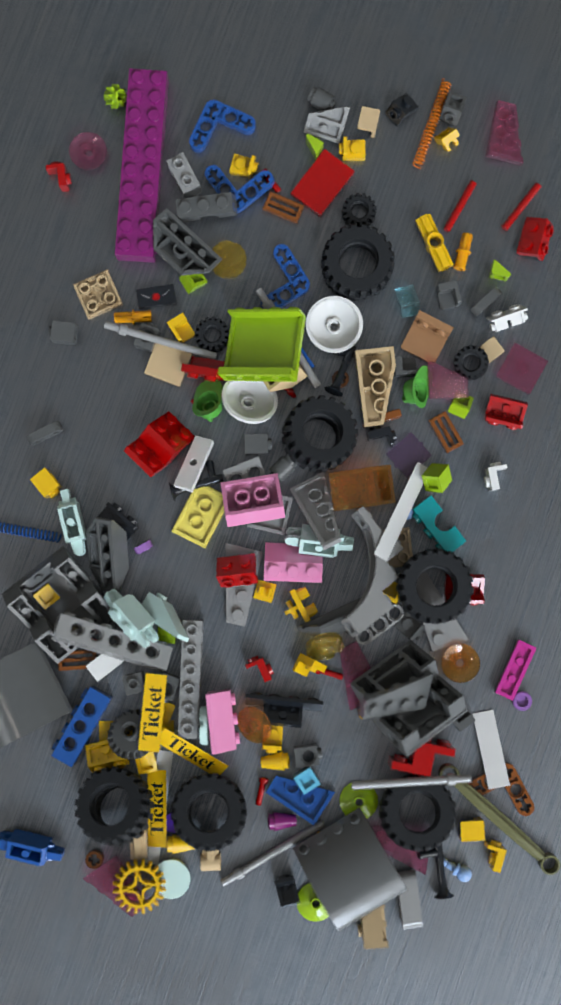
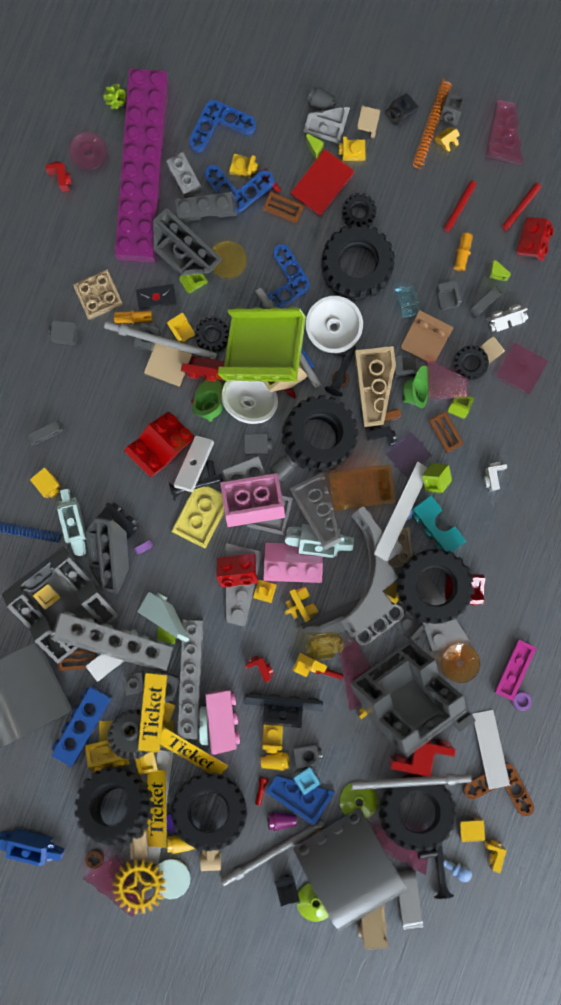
light aqua hinge [103,589,159,648] -> none
clear orange dish [237,707,272,743] -> none
dark grey wing [358,670,433,719] -> none
yellow piece [415,213,454,272] -> none
olive piece [438,763,560,875] -> none
red bracket [484,394,528,430] -> none

